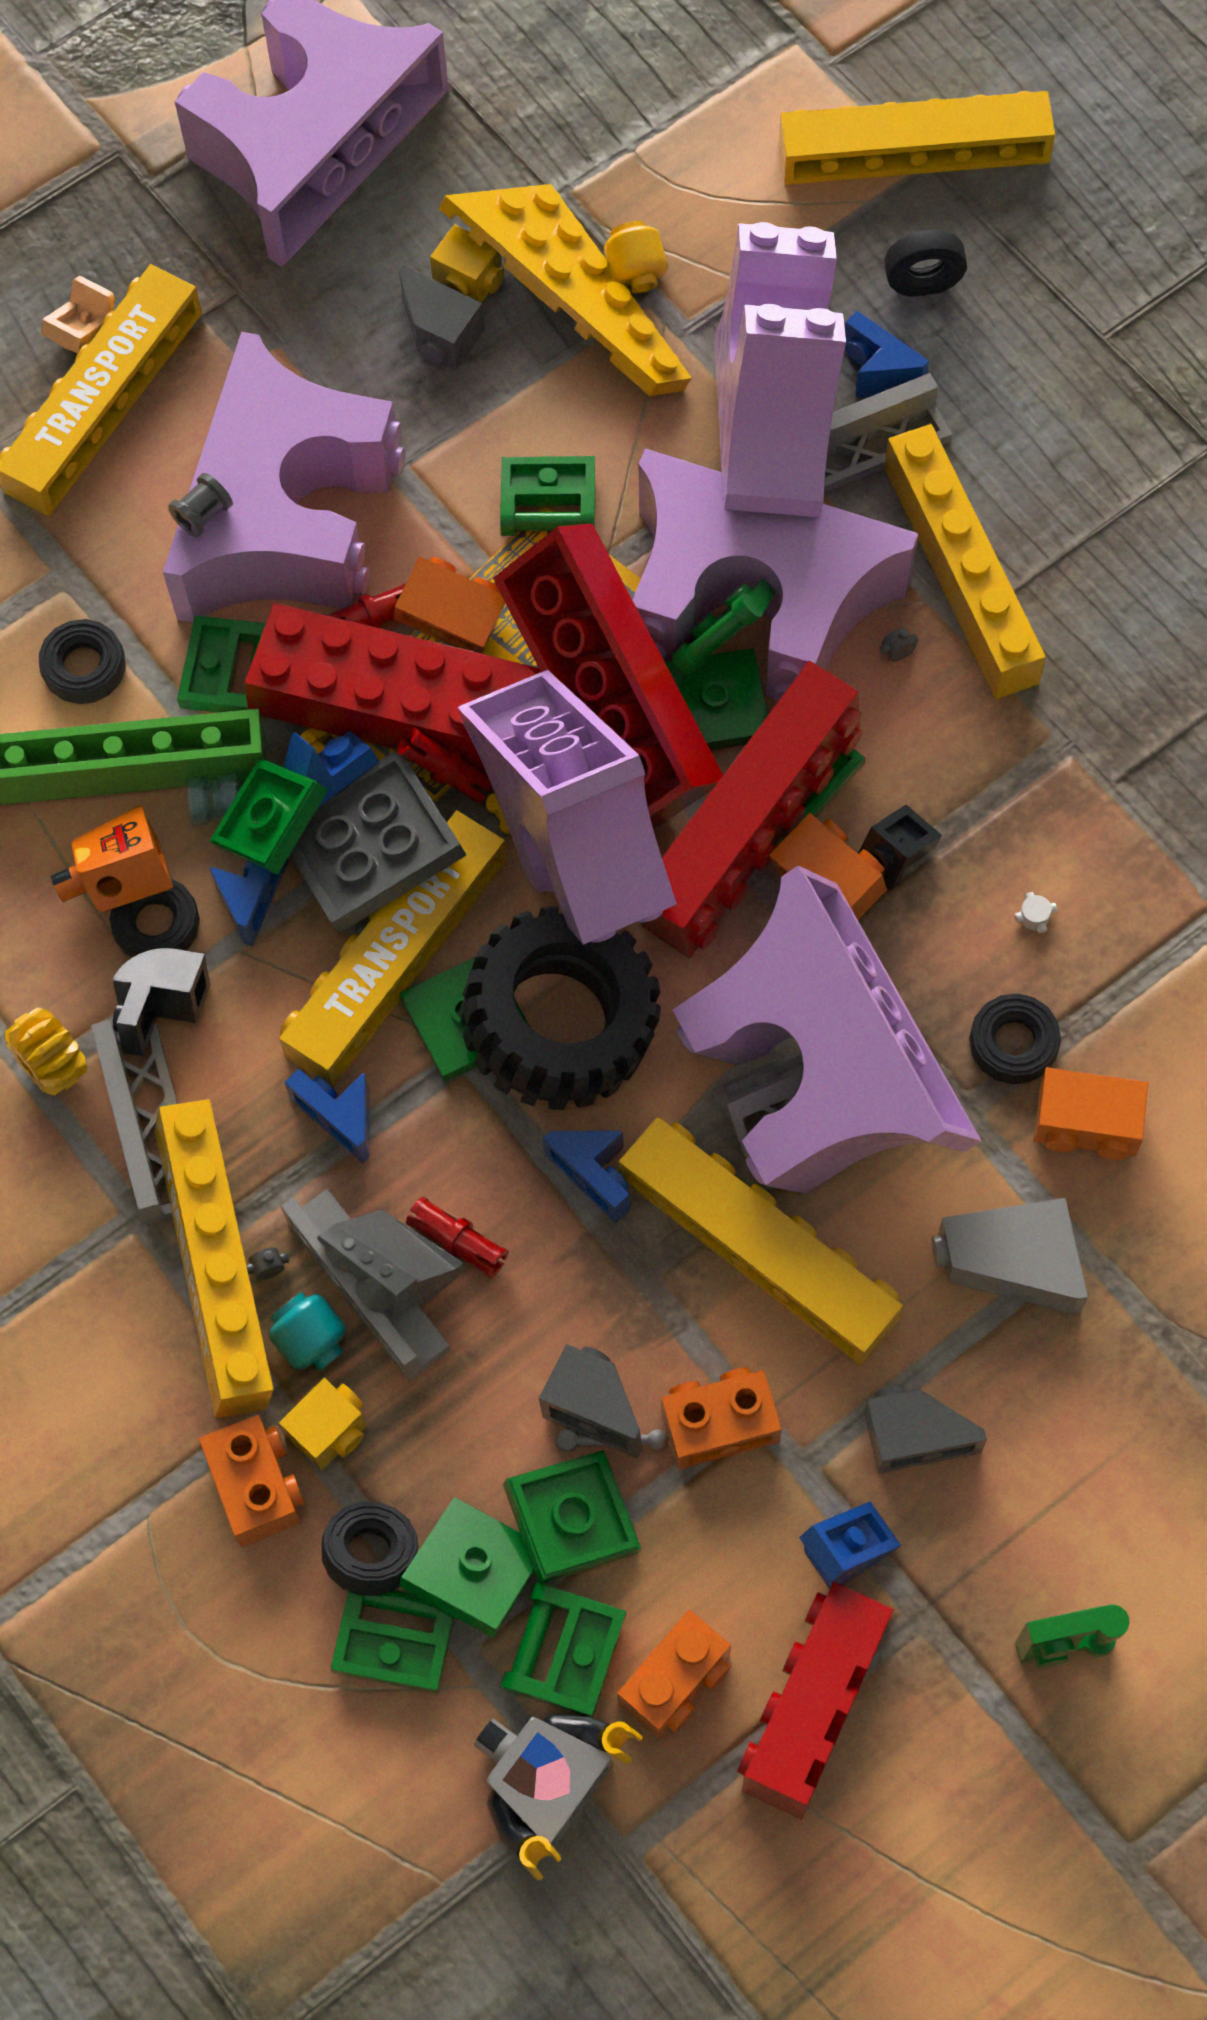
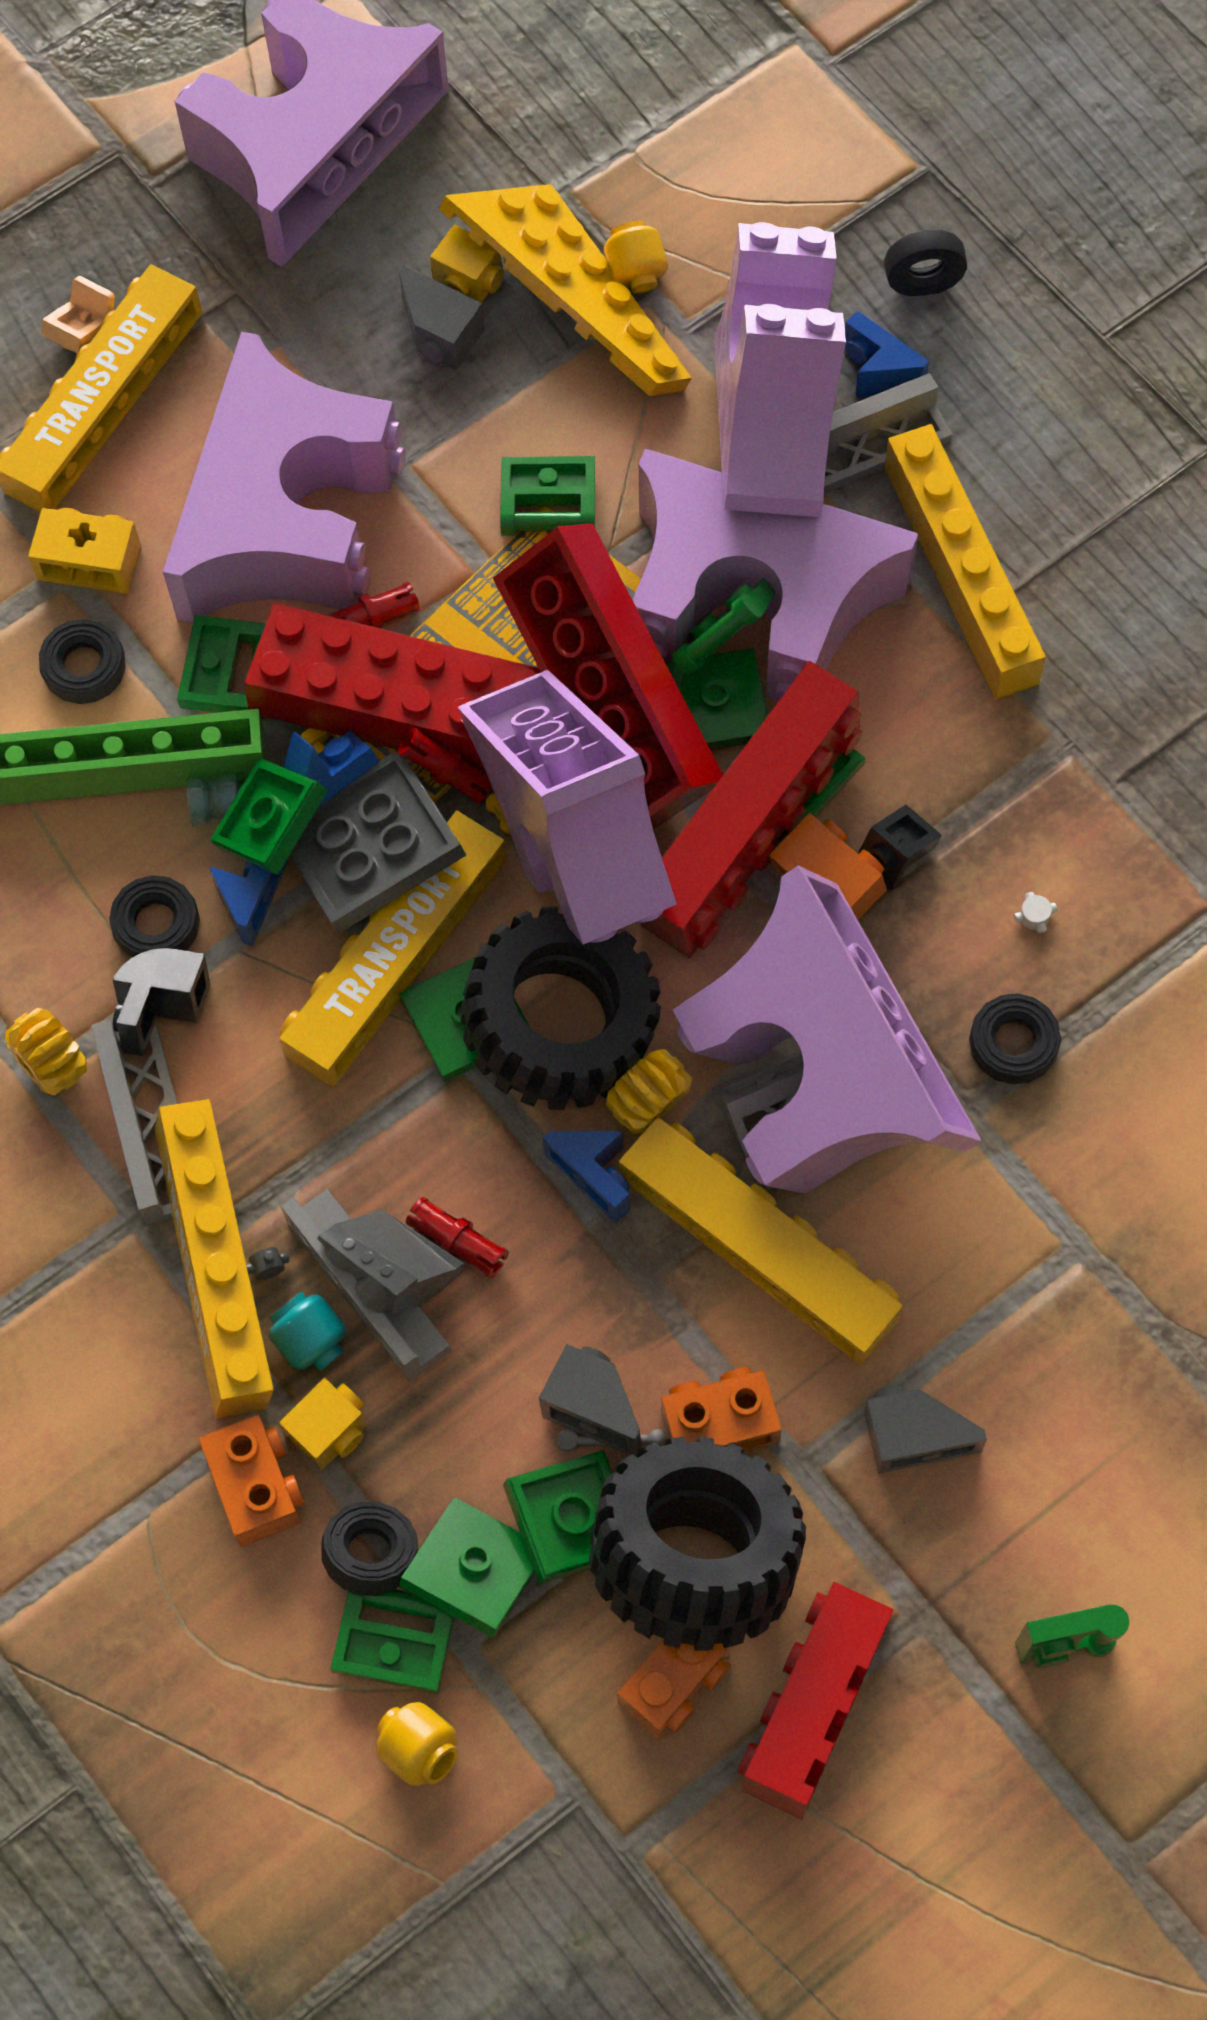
orange torso [51,805,174,912] -> none
dark grey bush [168,473,233,538] -> none
blue slope [284,1068,370,1164] -> none
orange brick [393,556,505,654] -> none
torso [474,1714,642,1881] -> none
green plate [499,1583,627,1718] -> none
yellow brick [779,91,1055,185] -> none
blue slope [799,1501,901,1588] -> none
dark grey piece [879,628,918,661] -> none
light grey slope [932,1198,1088,1313] -> none
orange brick [1033,1067,1149,1160] -> none
none -> yellow brick [28,508,141,594]
none -> yellow head [376,1702,459,1786]
none -> black tyre [589,1437,806,1651]
none -> yellow gear [606,1049,693,1134]

